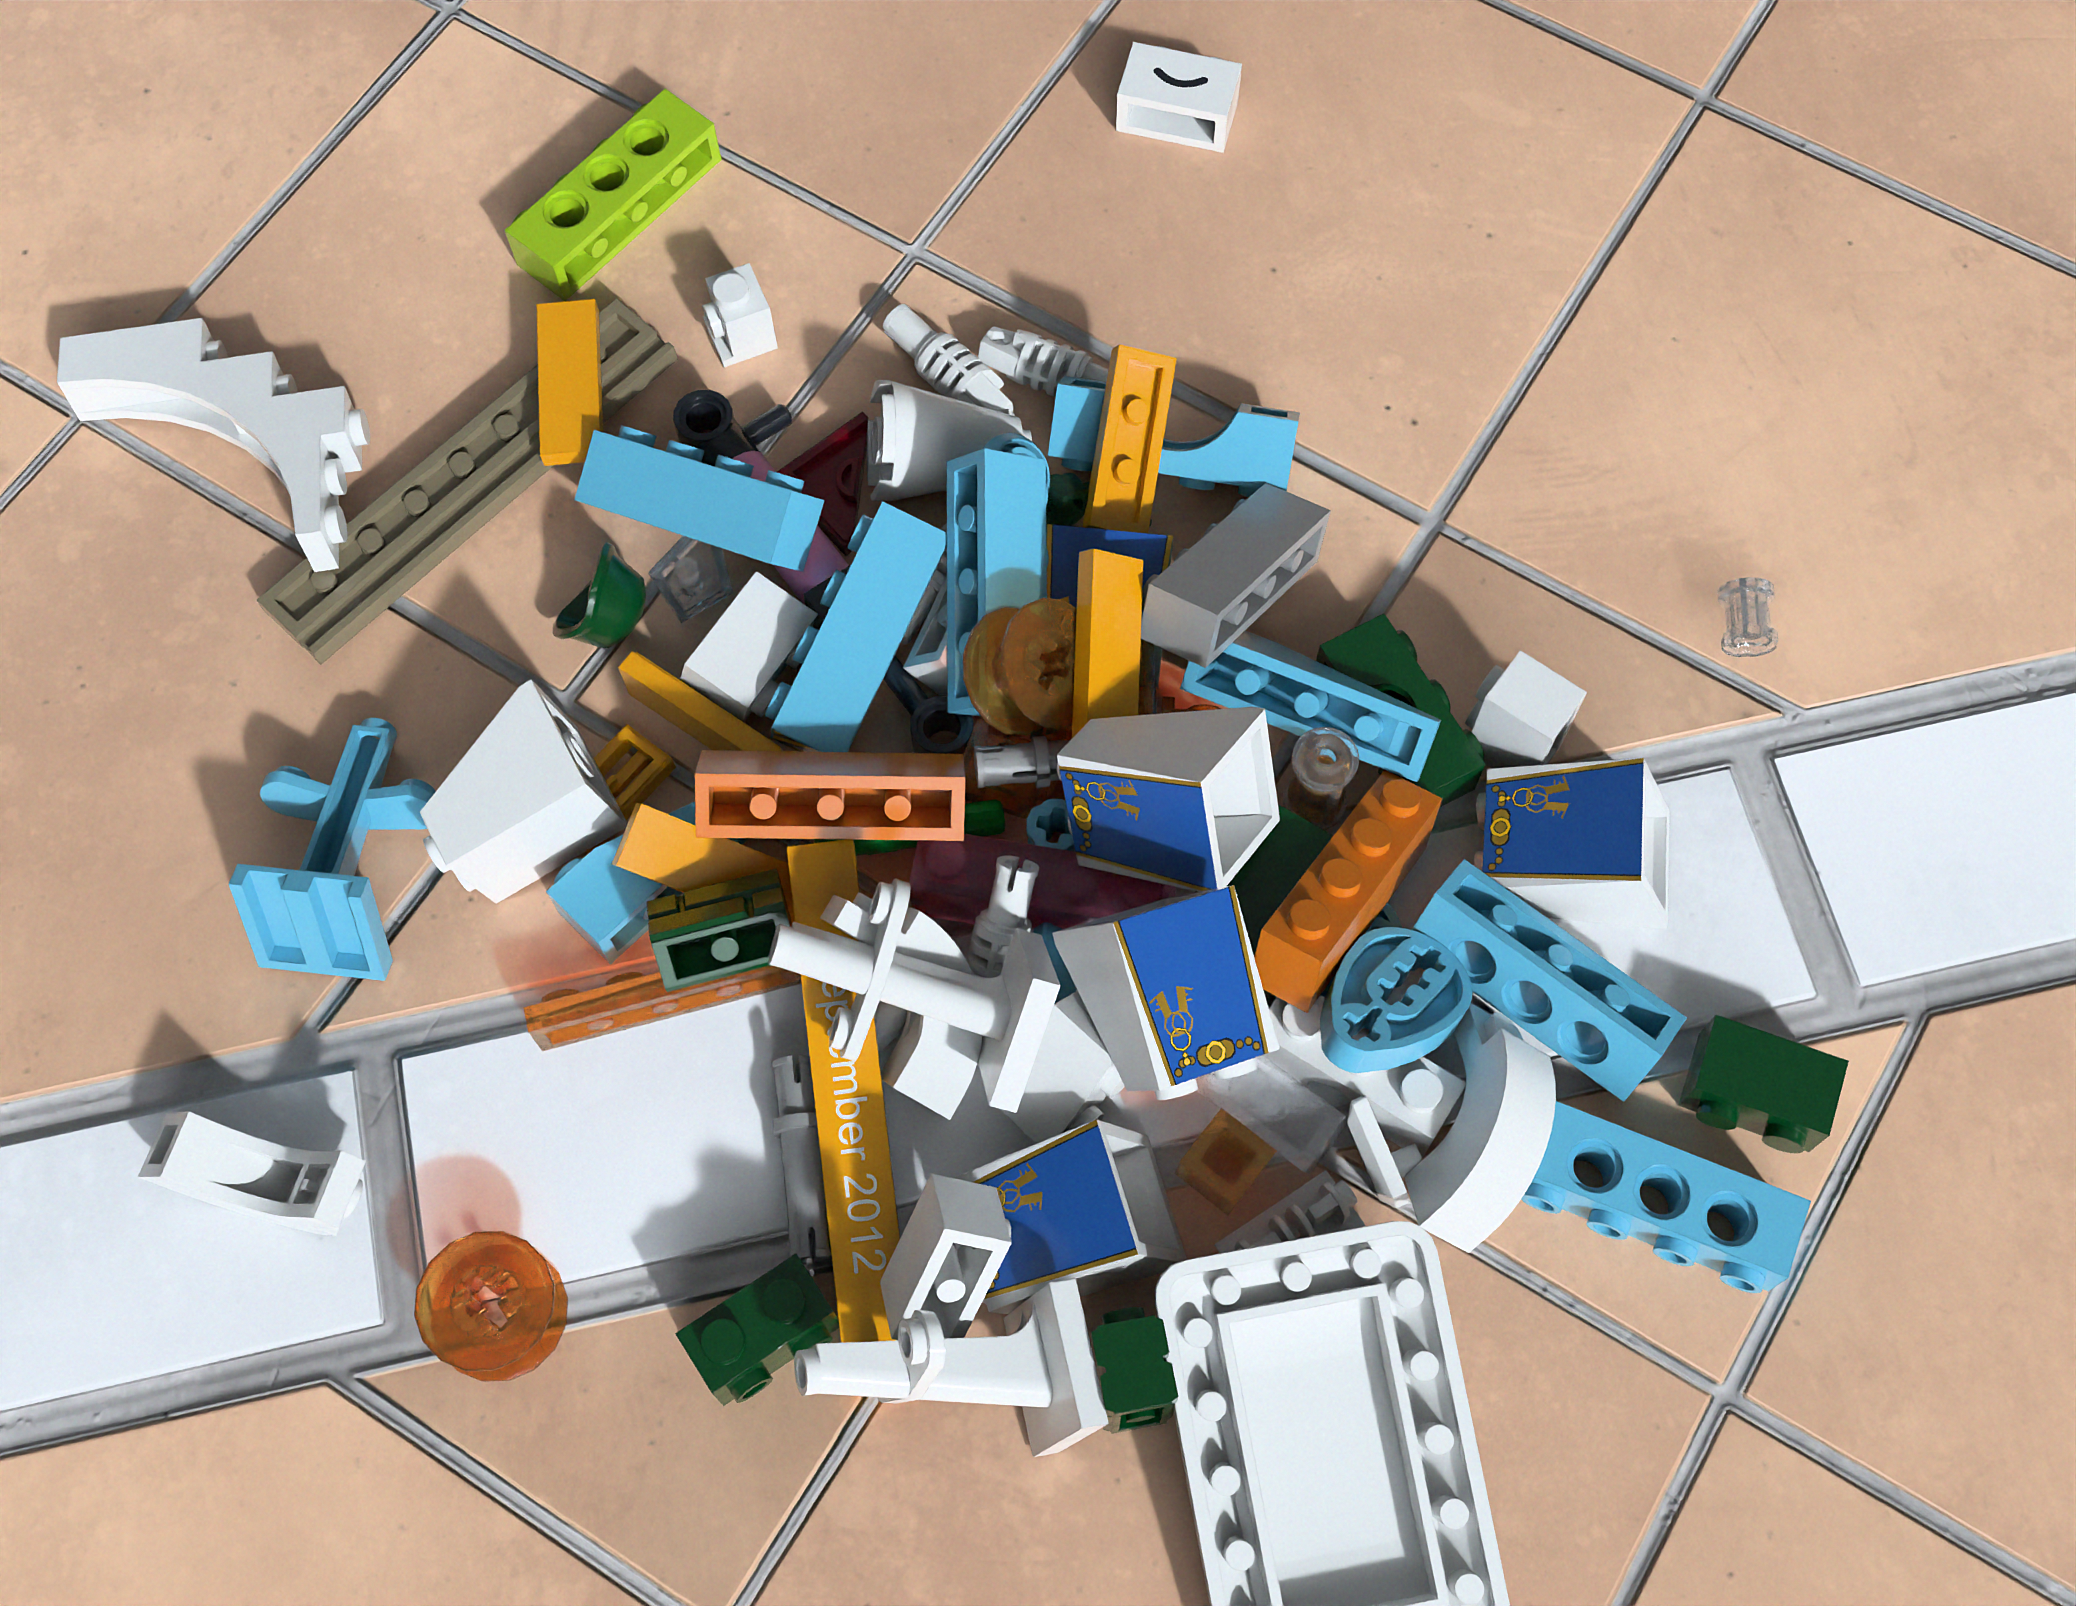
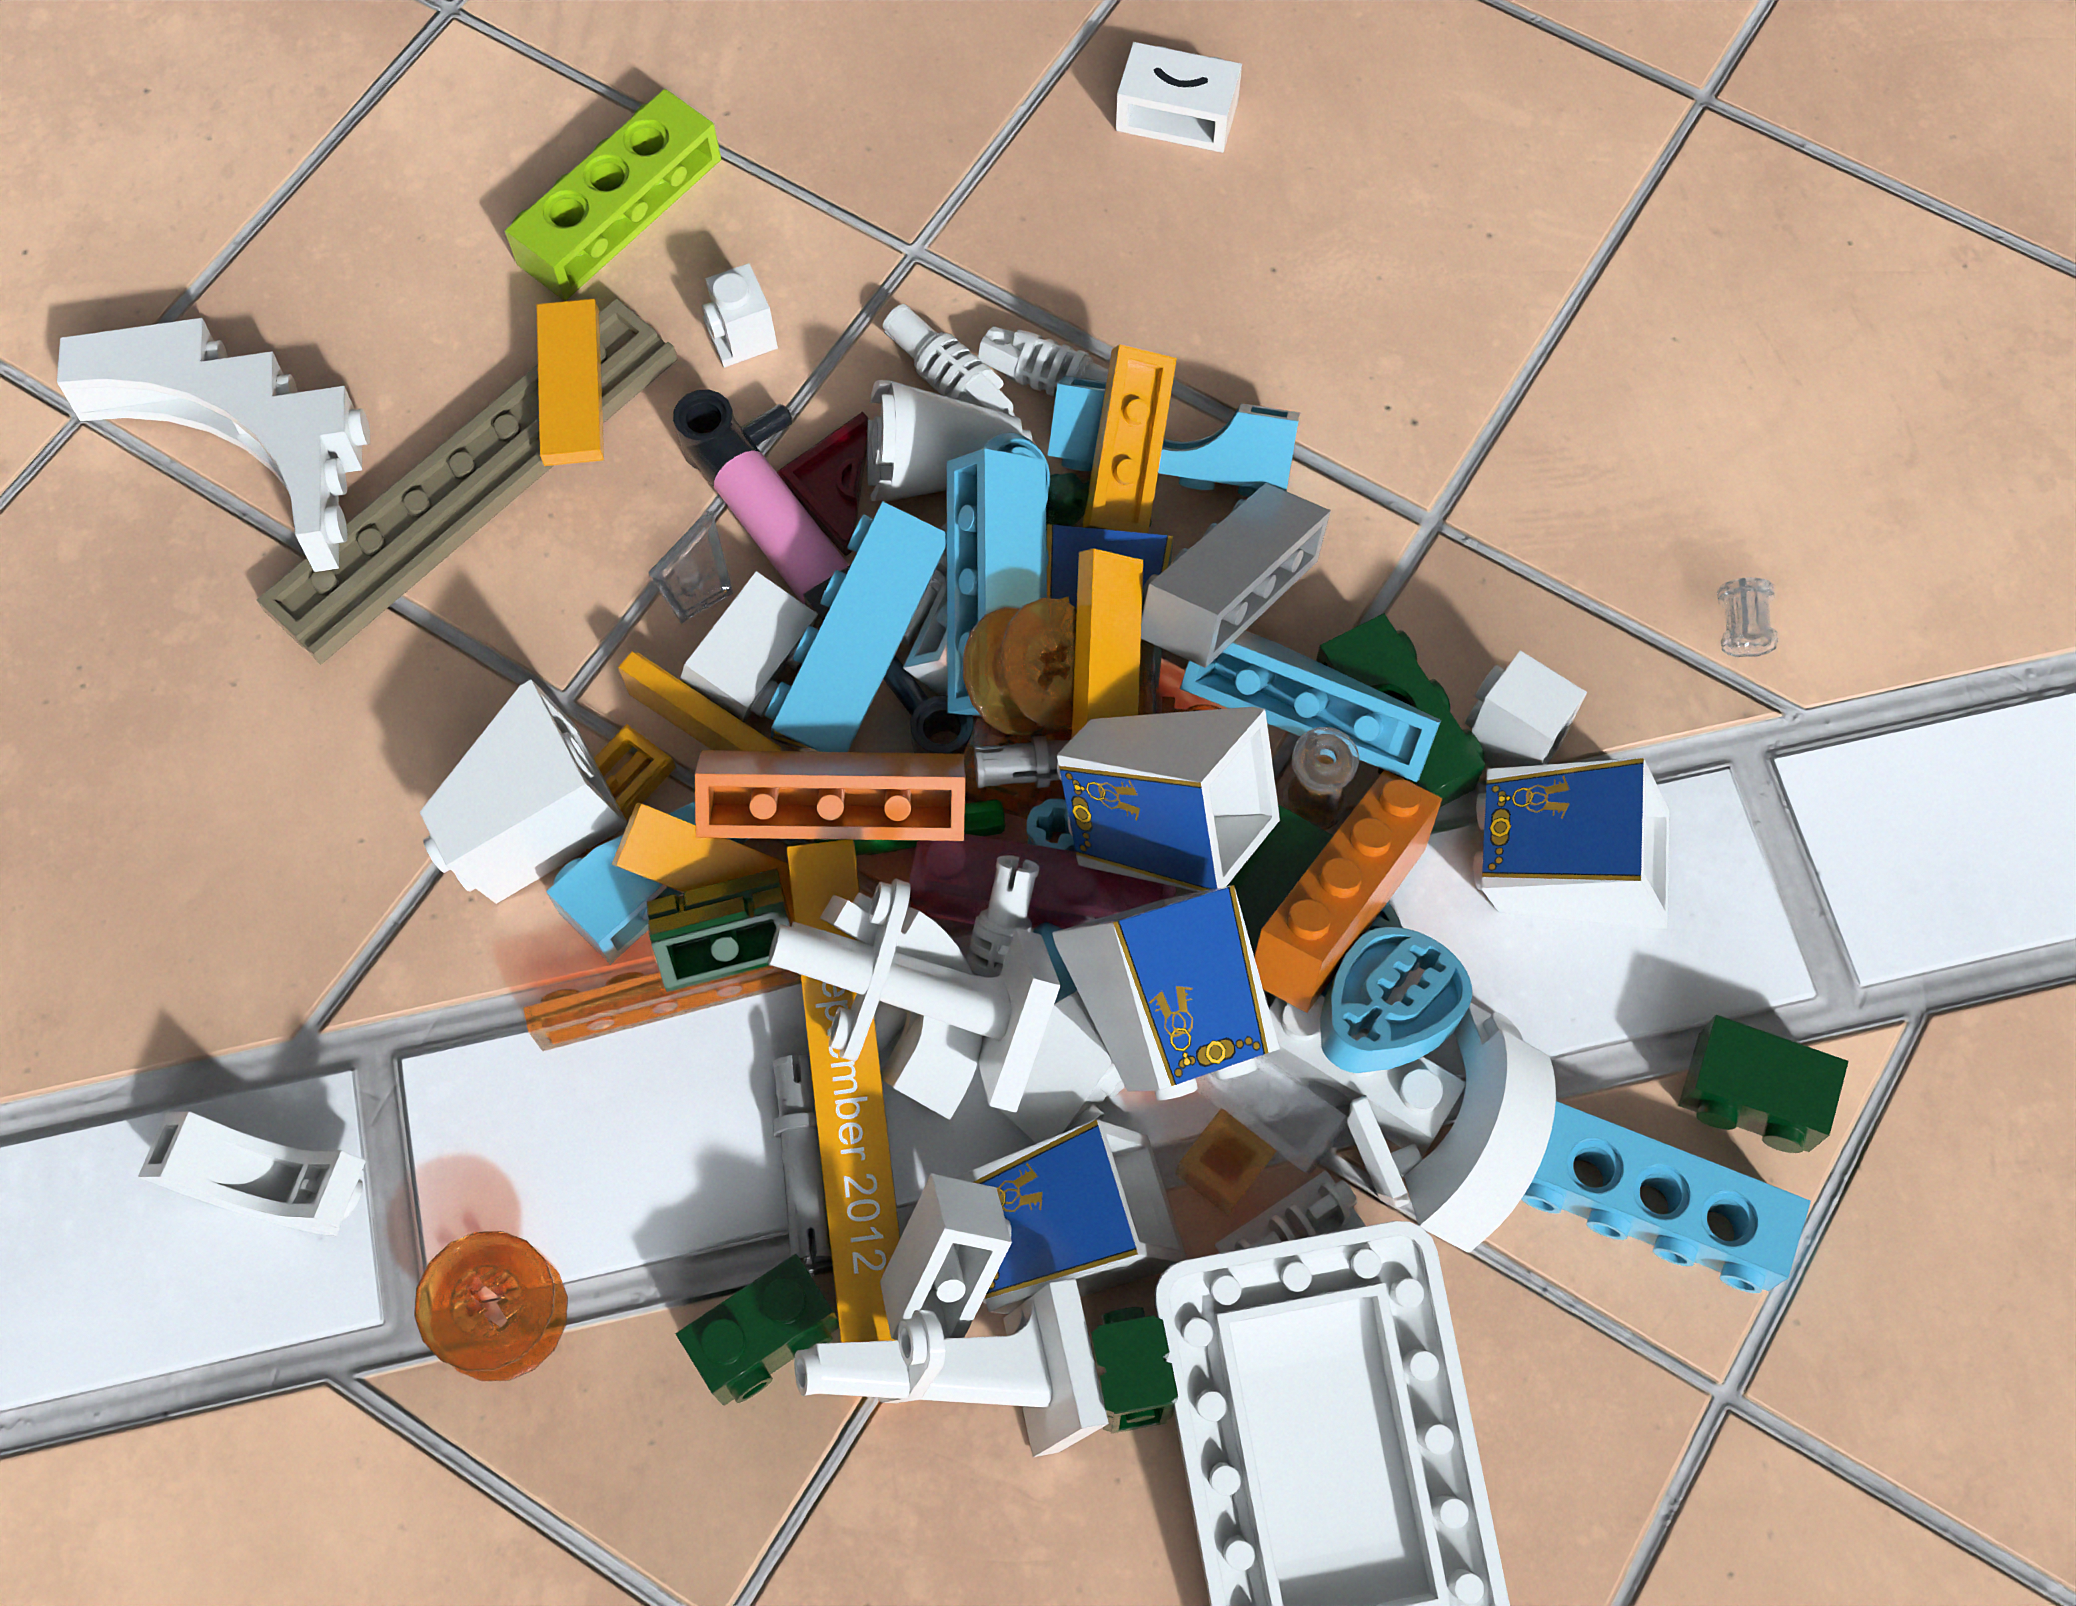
medium azure piece [228,718,436,981] -> none
dark green helmet [552,542,646,648] -> none
medium azure brick [574,425,824,572] -> none
medium azure brick [1412,859,1687,1102] -> none

